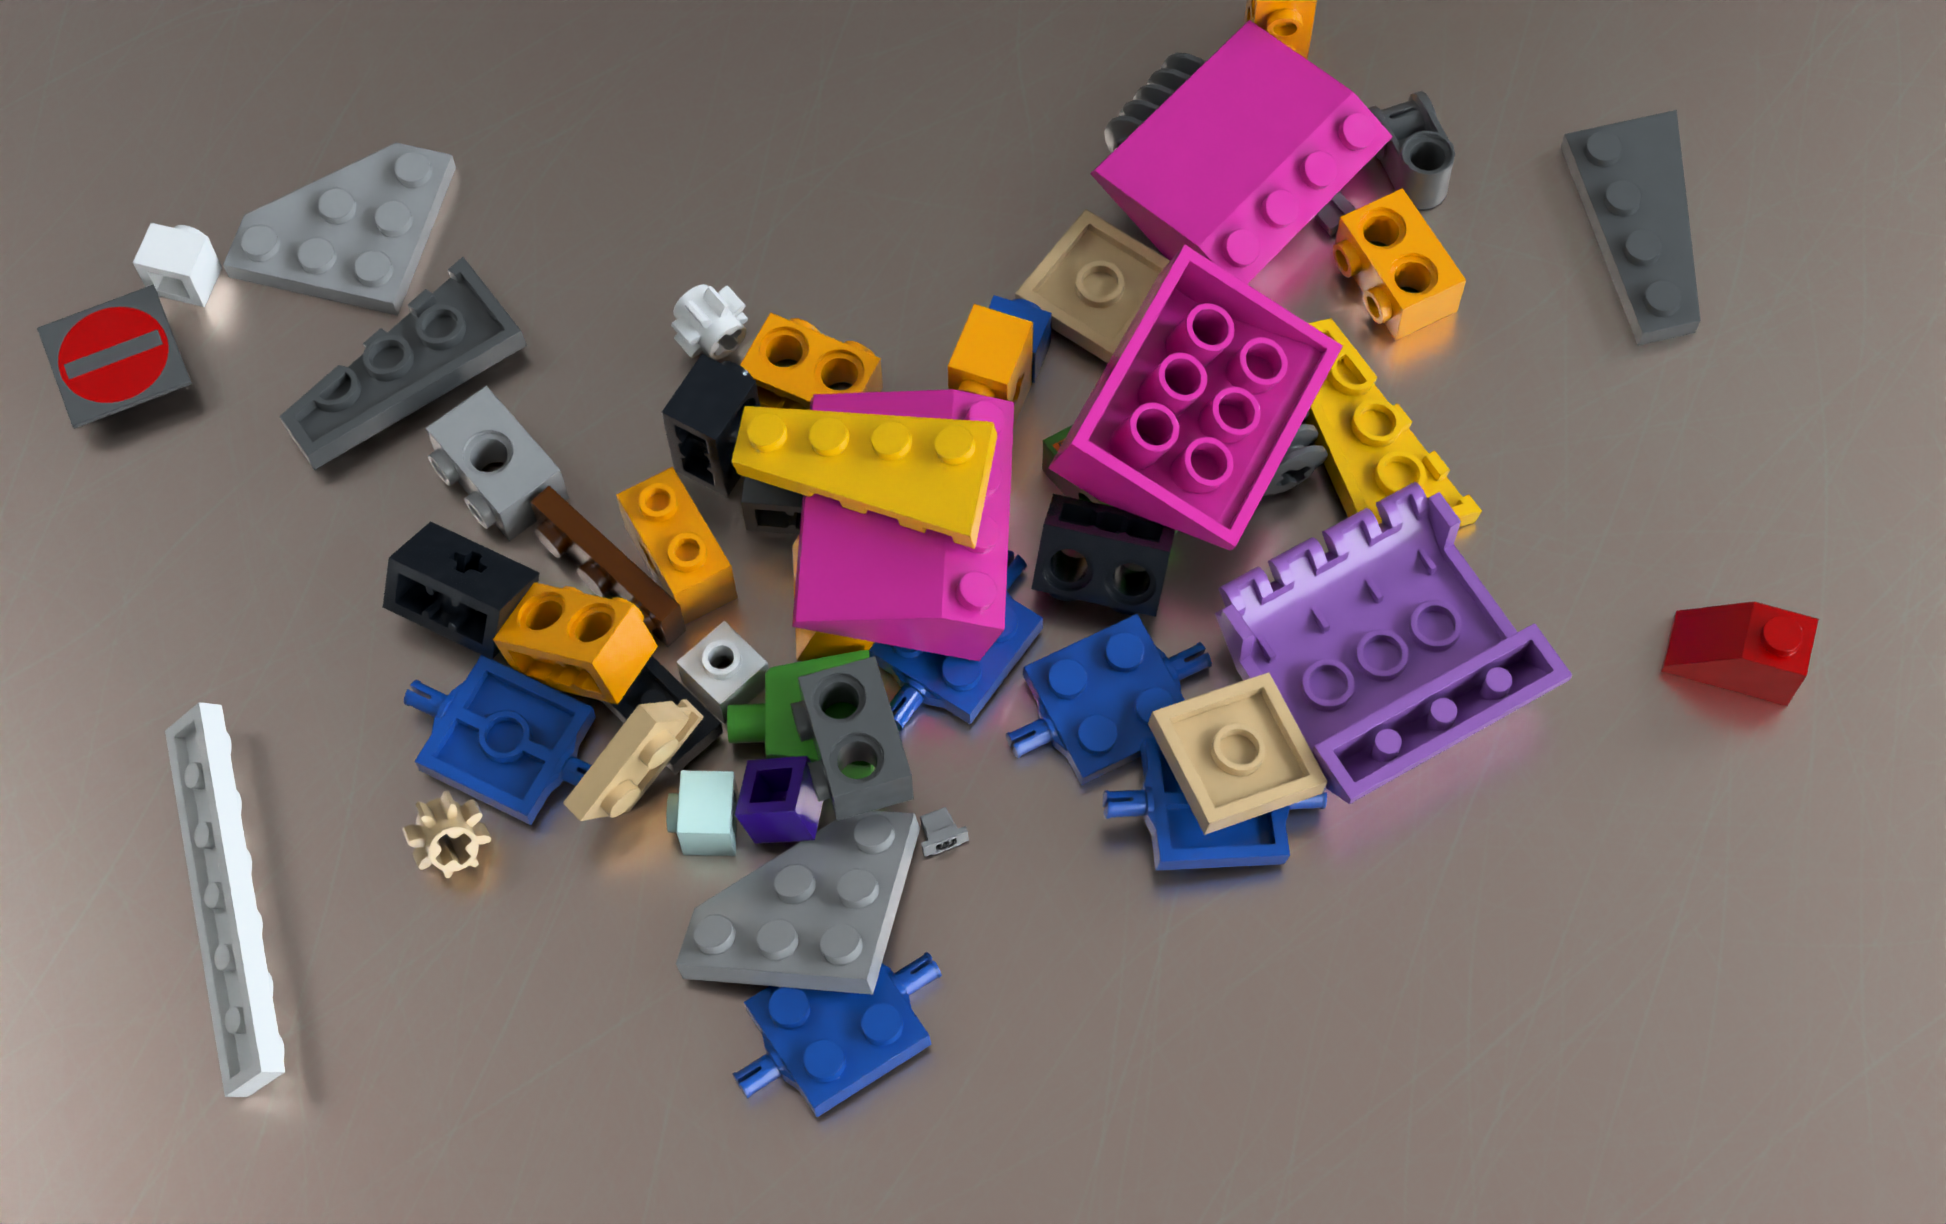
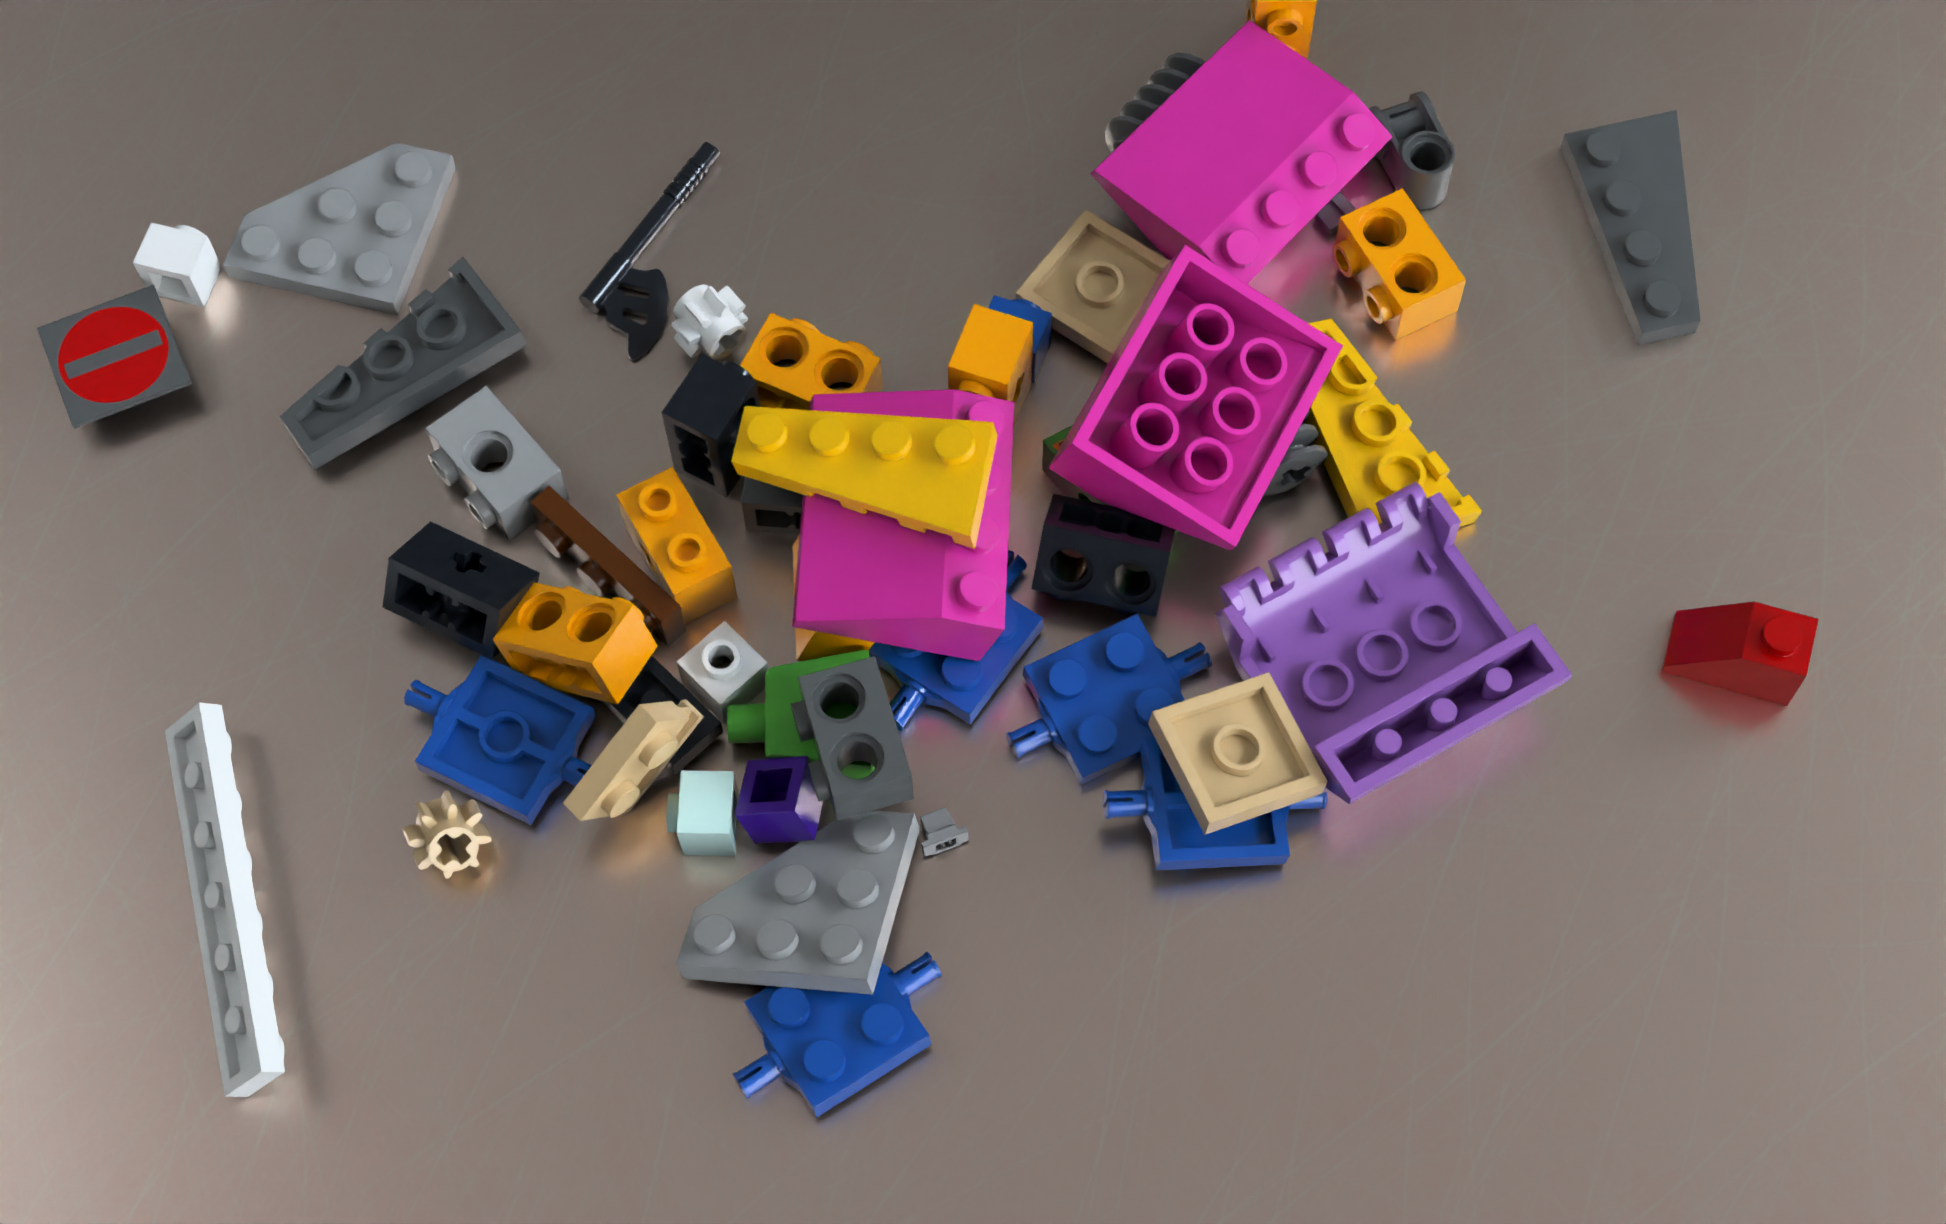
none -> black piece [579,142,720,361]

